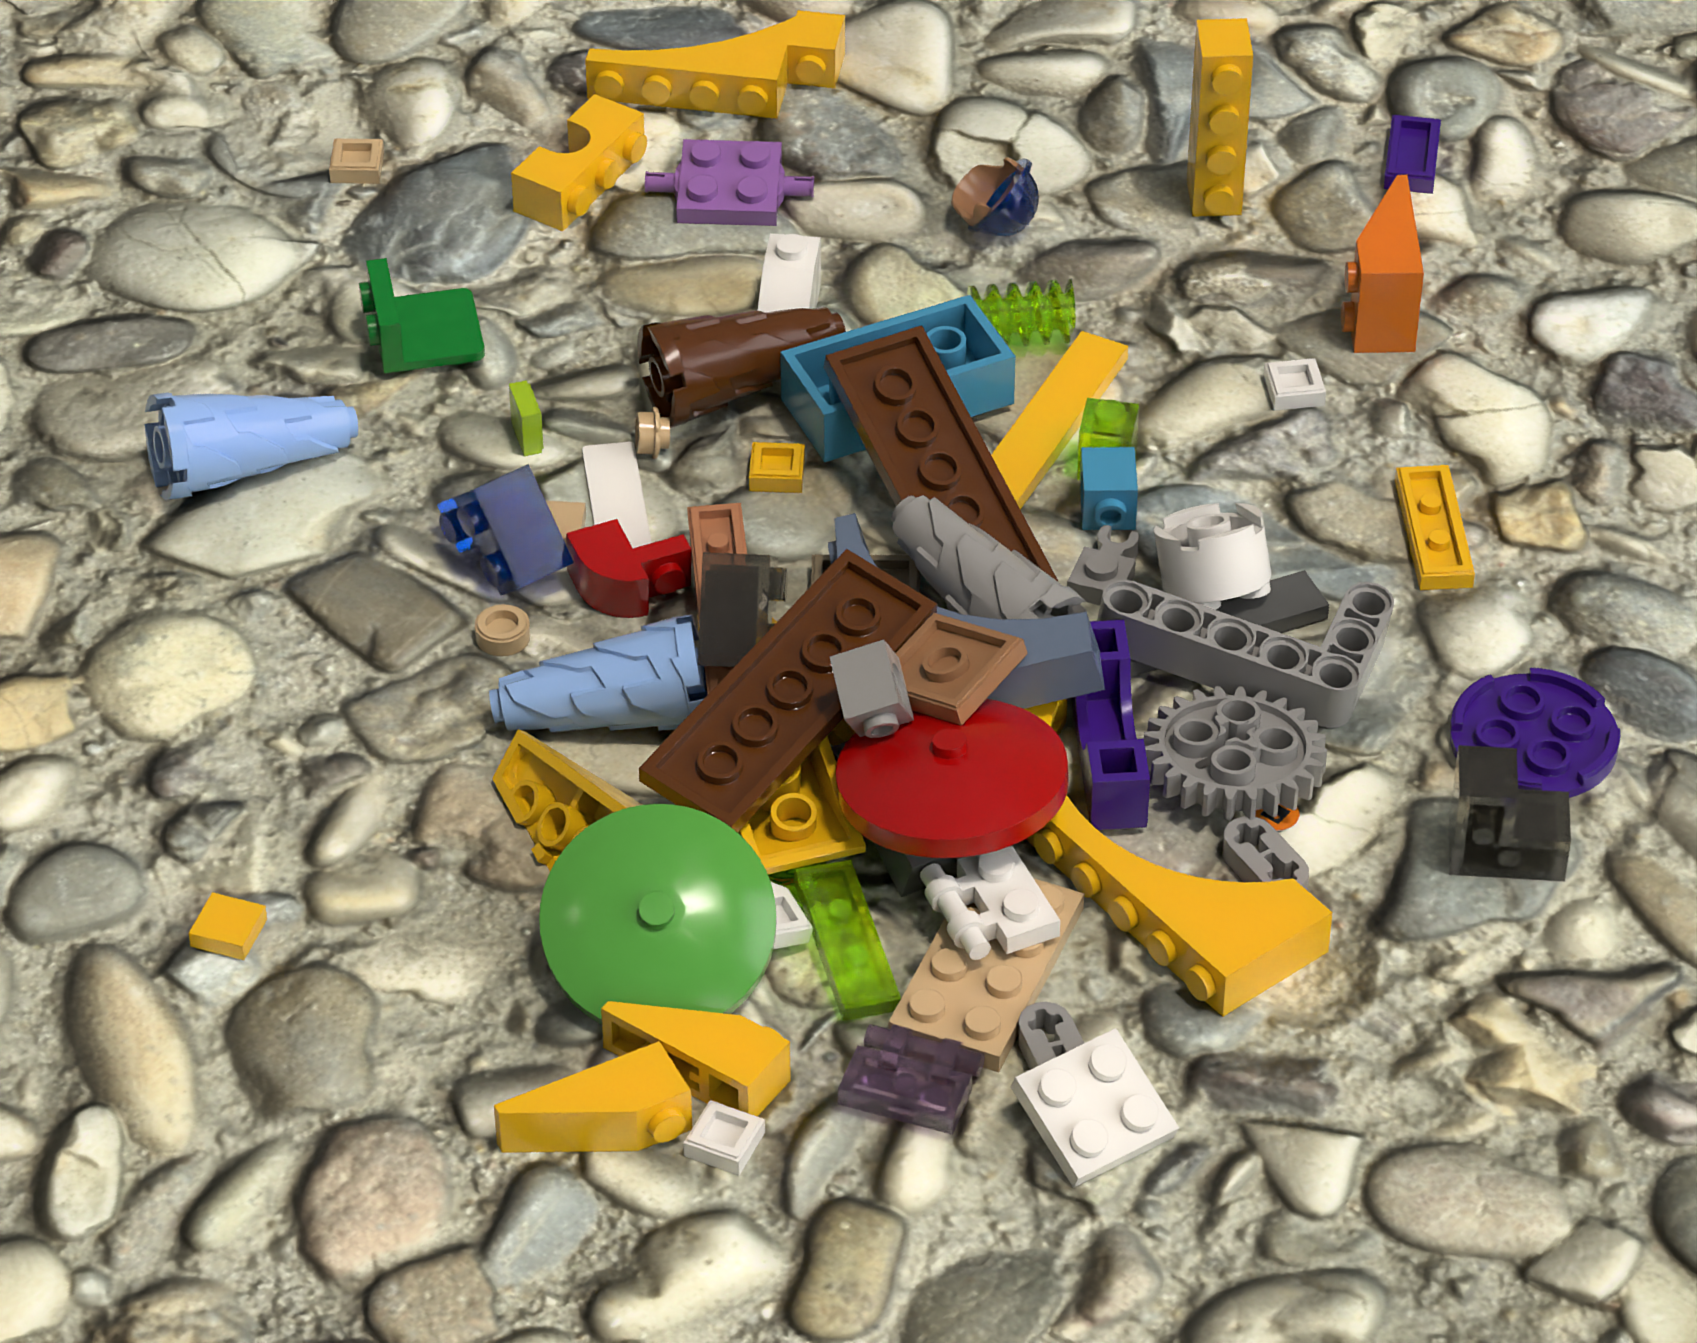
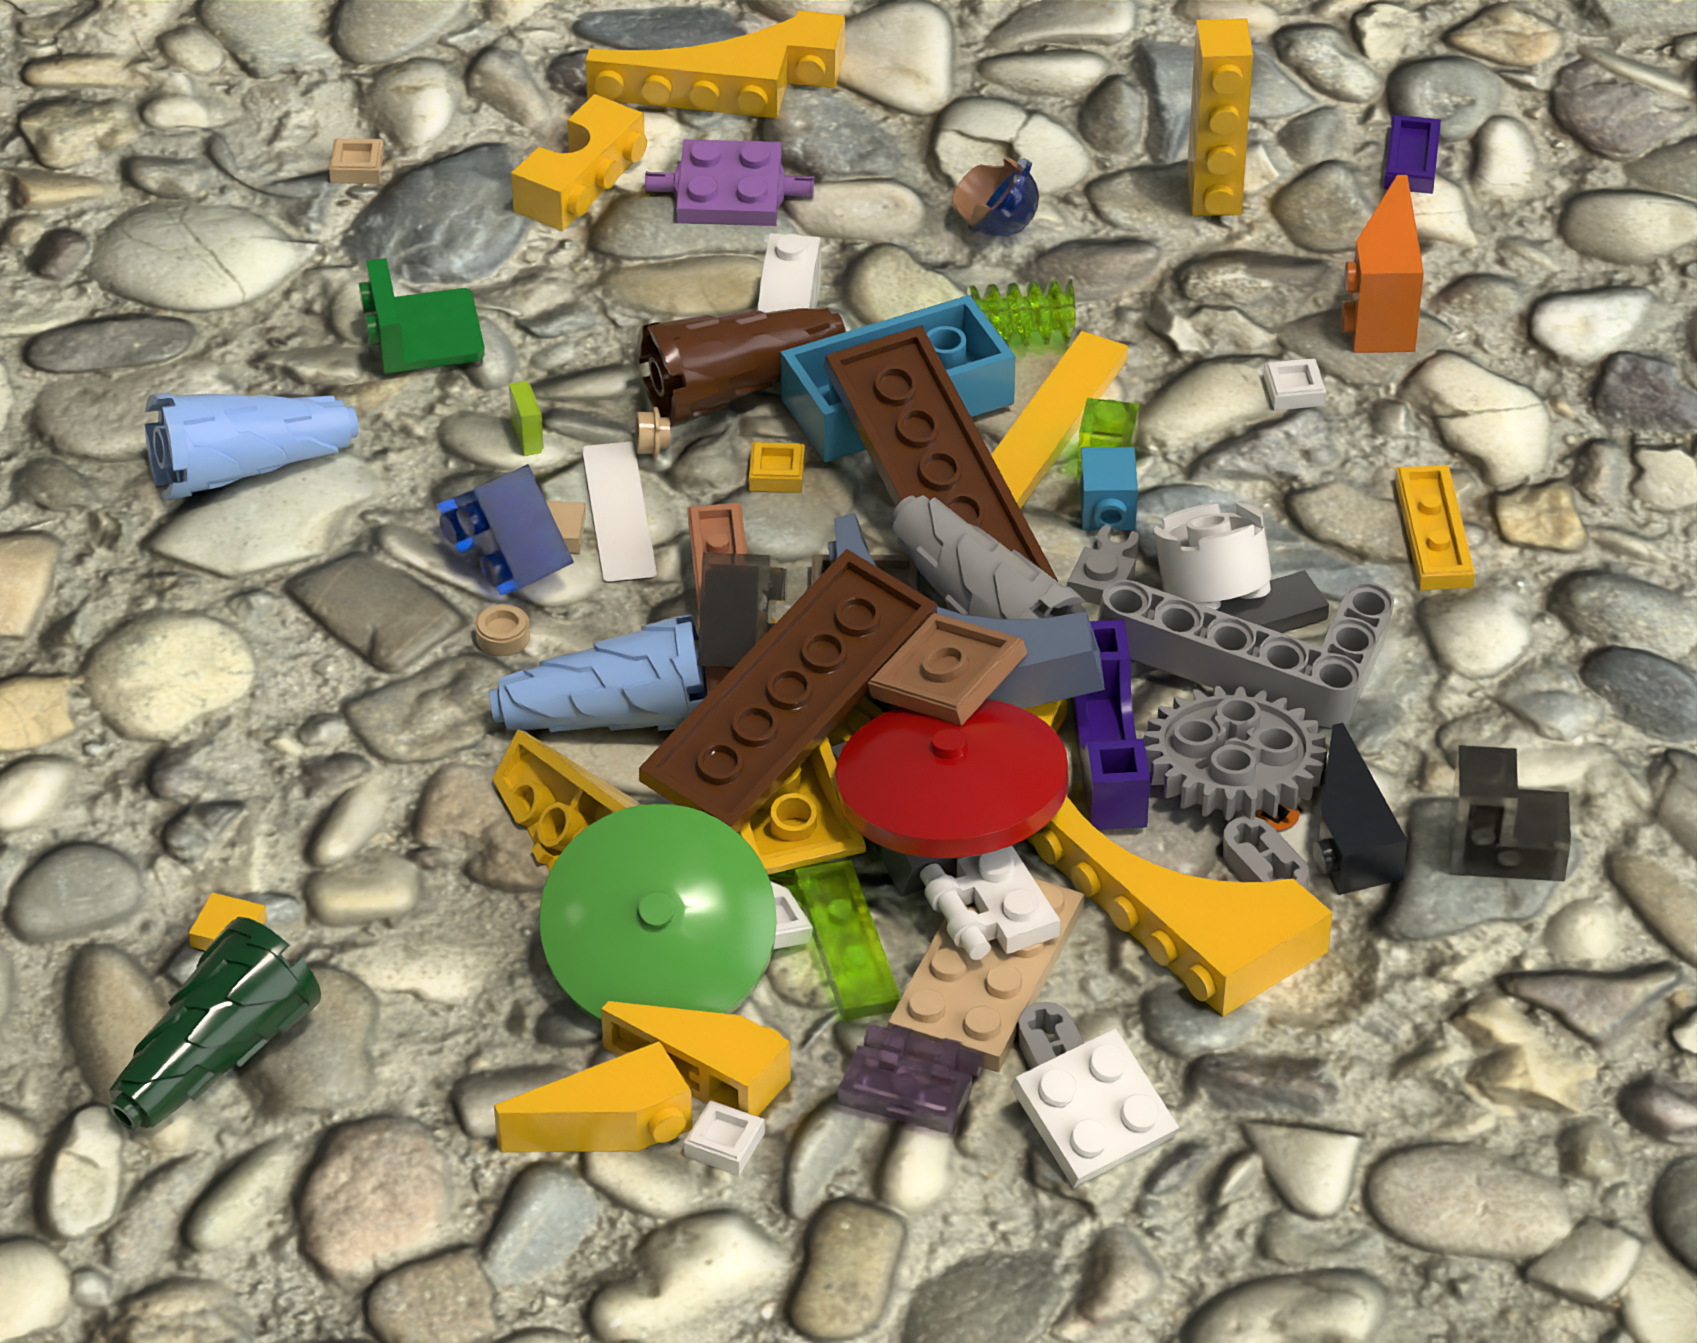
red brick [566,519,692,618] -> none
light grey brick [830,640,914,738] -> none
dark purple tile [1450,668,1621,801] -> none
none -> dark green cone [109,917,321,1130]
none -> black slope [1313,722,1408,895]

